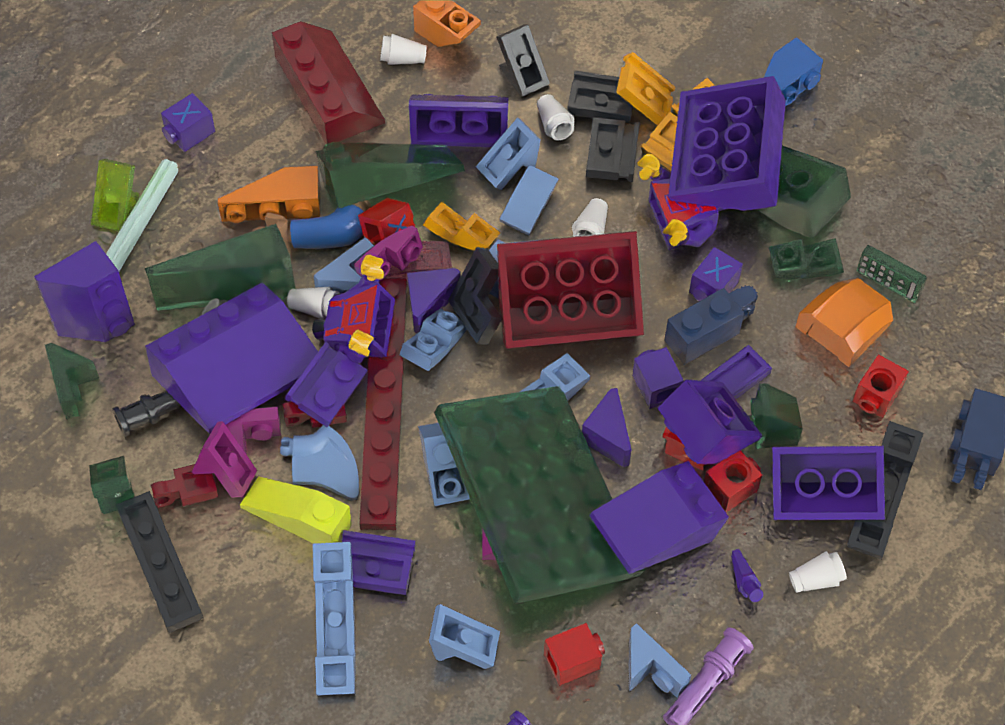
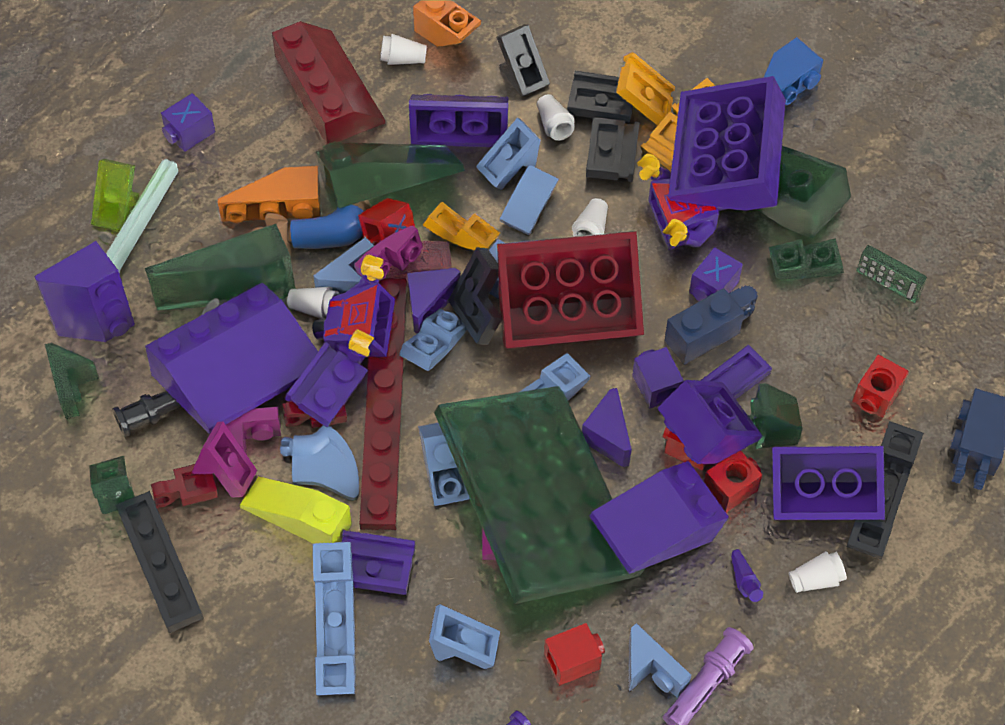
orange slope [795,278,893,367] -> none

